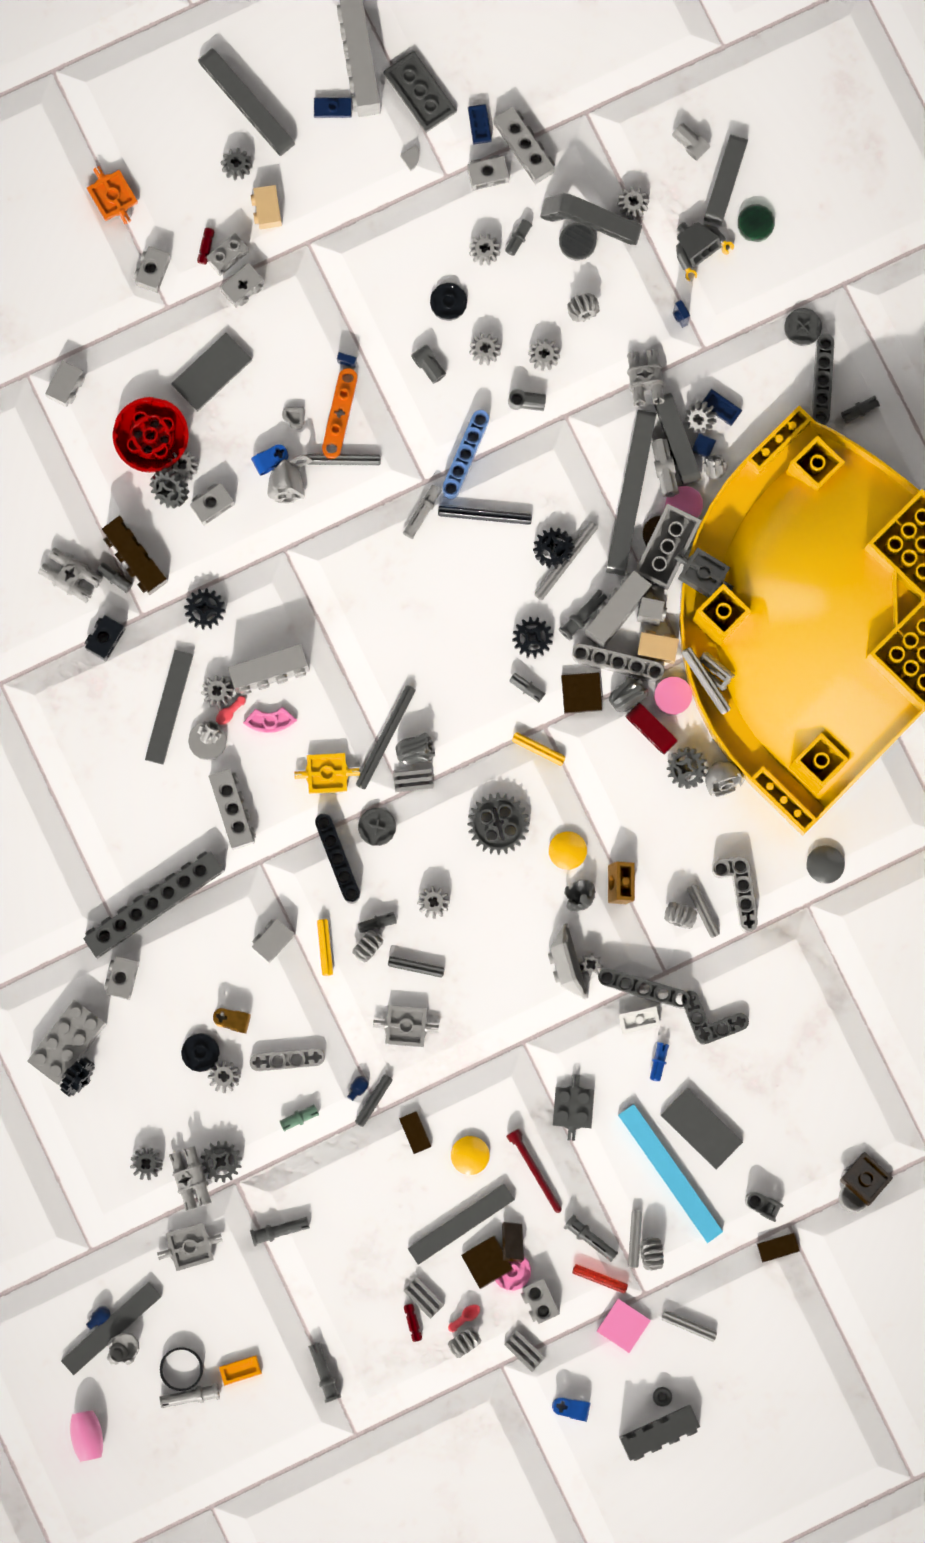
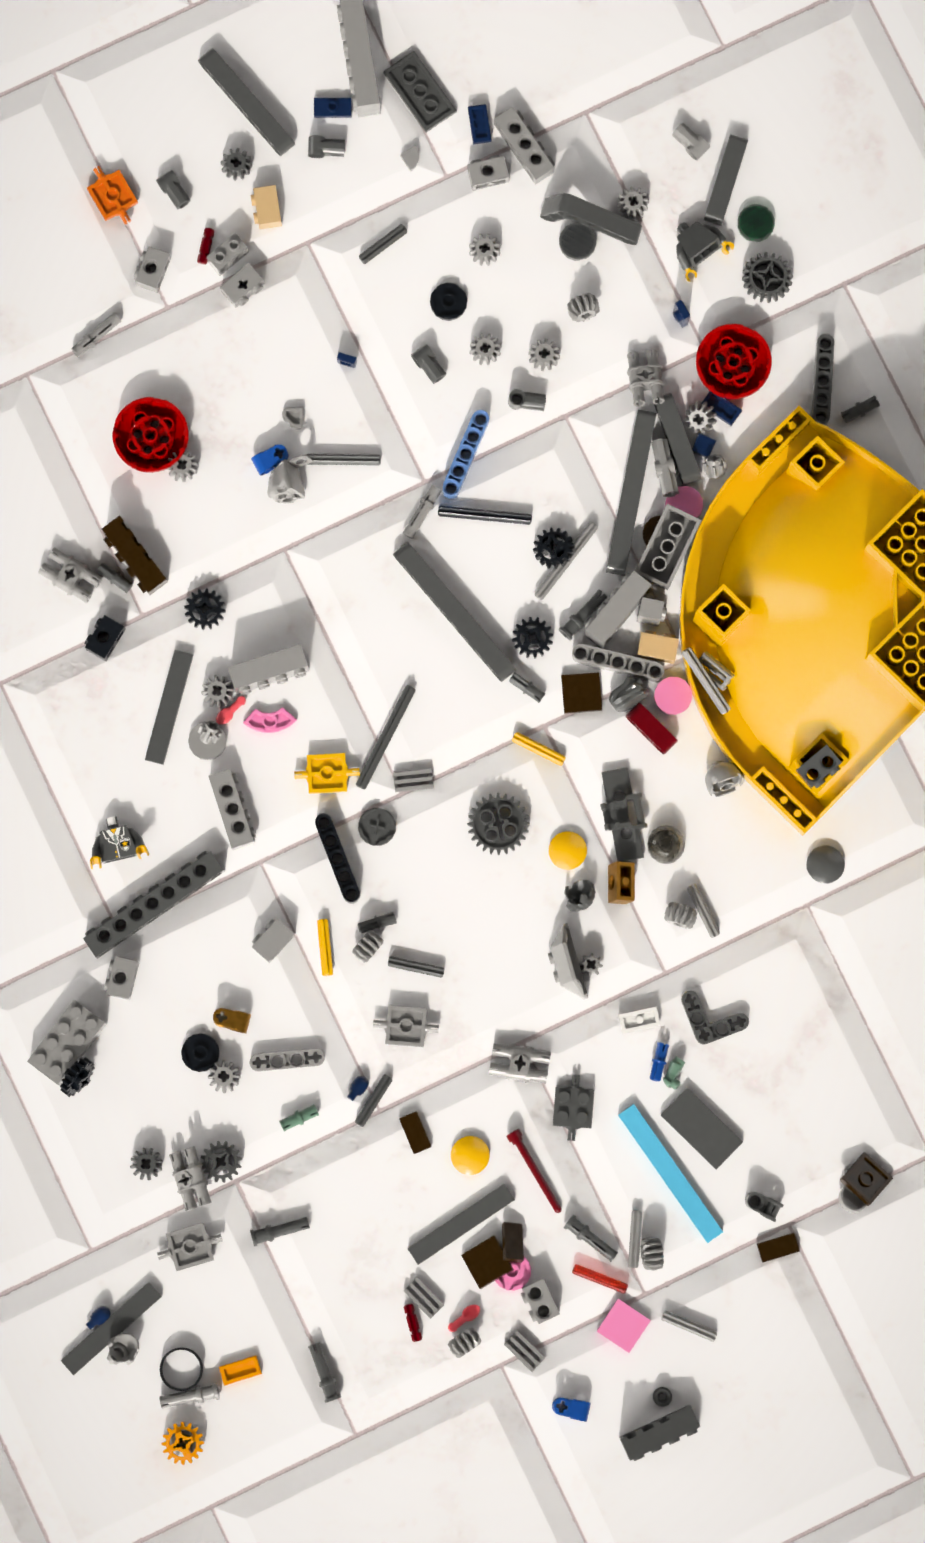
light grey brick [45,360,85,407] -> none
bright pink piece [70,1410,103,1462] -> none
dark grey gear [149,468,190,509] -> none
dark grey tile [171,333,252,412] -> none
light grey brick [190,483,235,526] -> none
orange piece [322,368,357,459] -> none
dark grey piece [395,733,435,765] -> none
light grey gear [417,886,450,919] -> none
dark grey axle [505,219,533,256] -> none
dark grey beam [598,968,691,1009] -> none
dark grey gear [666,747,709,789] -> none
dark grey plate [675,548,734,598] -> none
light grey beam [712,857,758,933] -> none
dark grey tile [784,308,822,346] -> none
none -> light grey pin [71,313,122,358]
none -> dark grey torso [90,817,149,869]
none -> dark grey piece [156,170,191,210]
none -> light orange gear [161,1422,205,1465]
none -> dark grey piece [308,135,345,158]
none -> dark grey axle [359,224,407,264]
none -> dark grey beam [393,542,516,682]
none -> light grey pin [489,1043,551,1084]
none -> dark grey piece [600,767,648,862]
none -> clear smoke cylinder [647,825,685,864]
none -> sand green arm [663,1056,686,1090]
none -> red brick [696,324,772,399]
none -> dark grey gear [742,252,793,303]
none -> dark grey brick [796,745,842,789]

